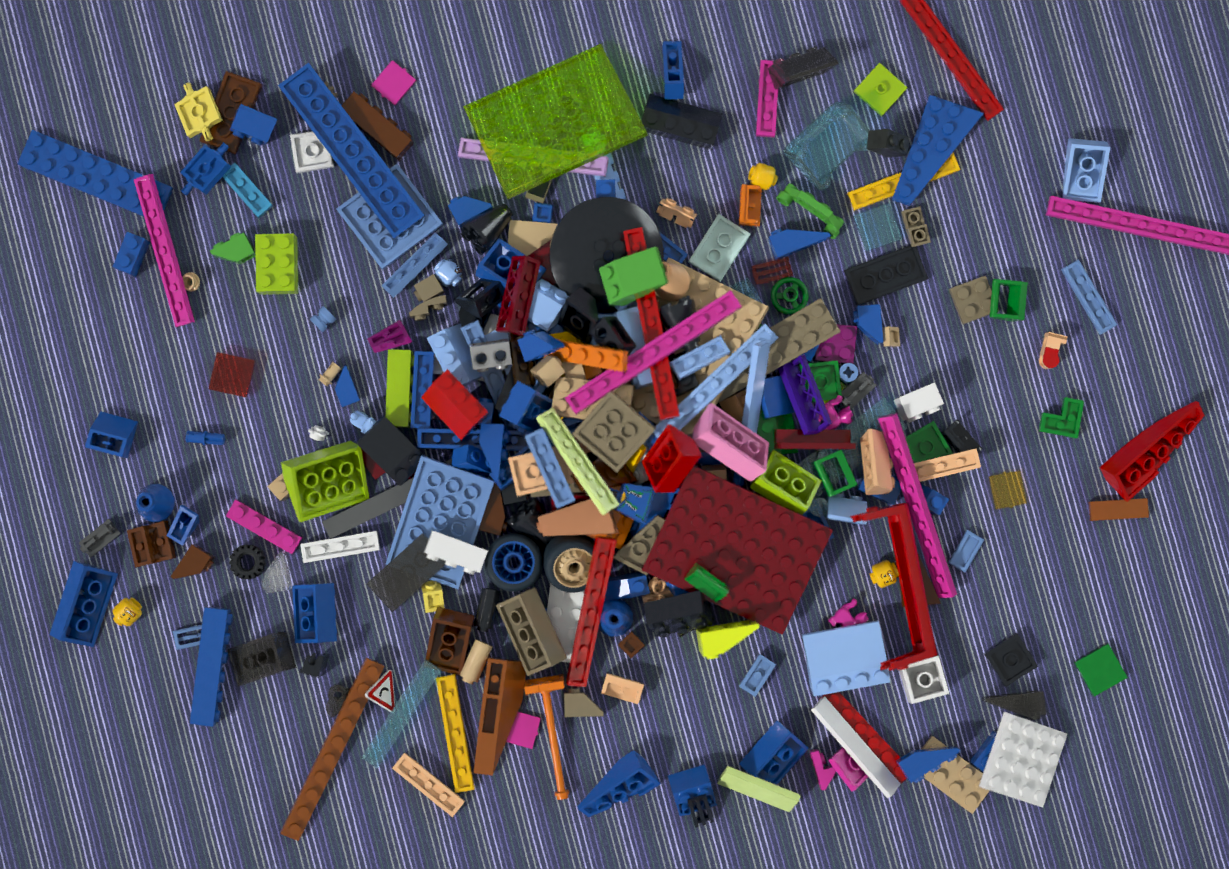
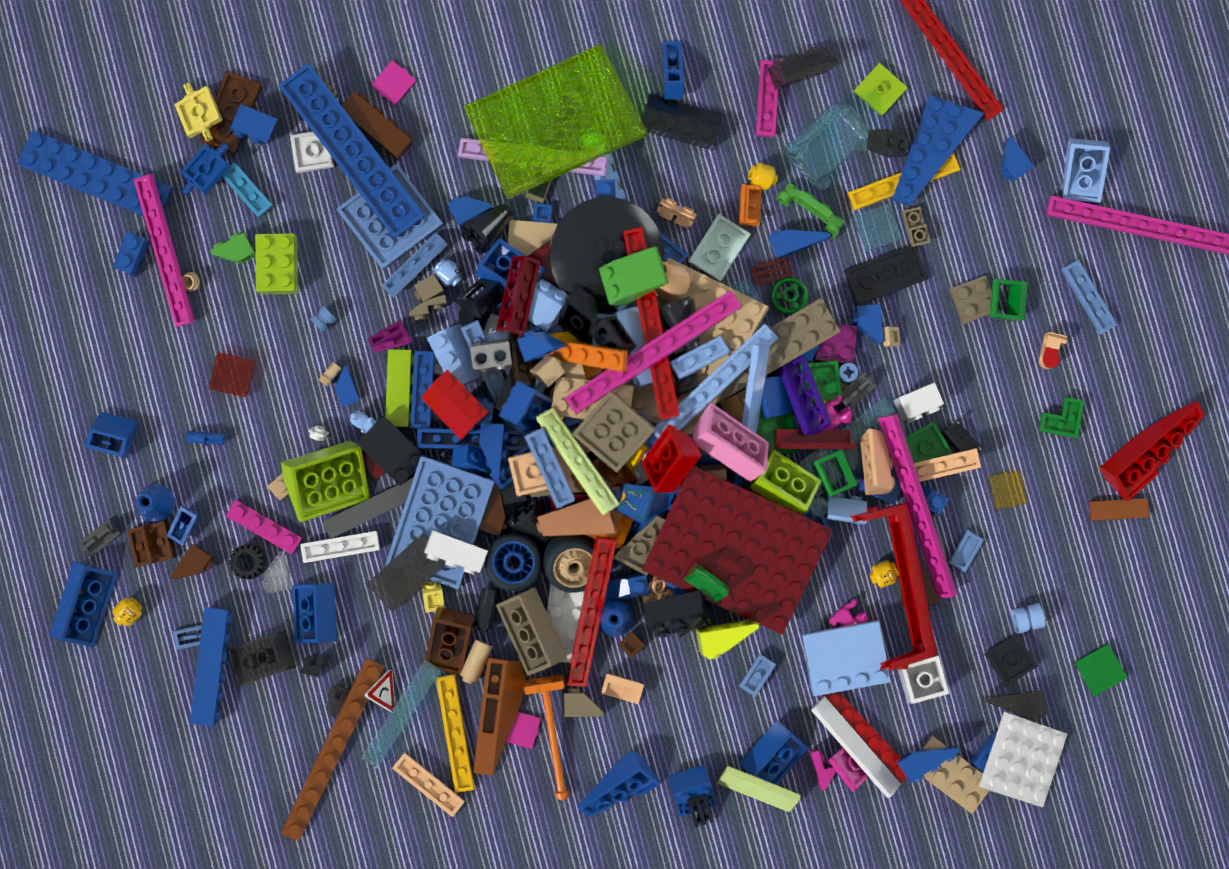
none -> blue slope [1000,136,1034,183]
none -> light blue wheel [1011,603,1046,634]

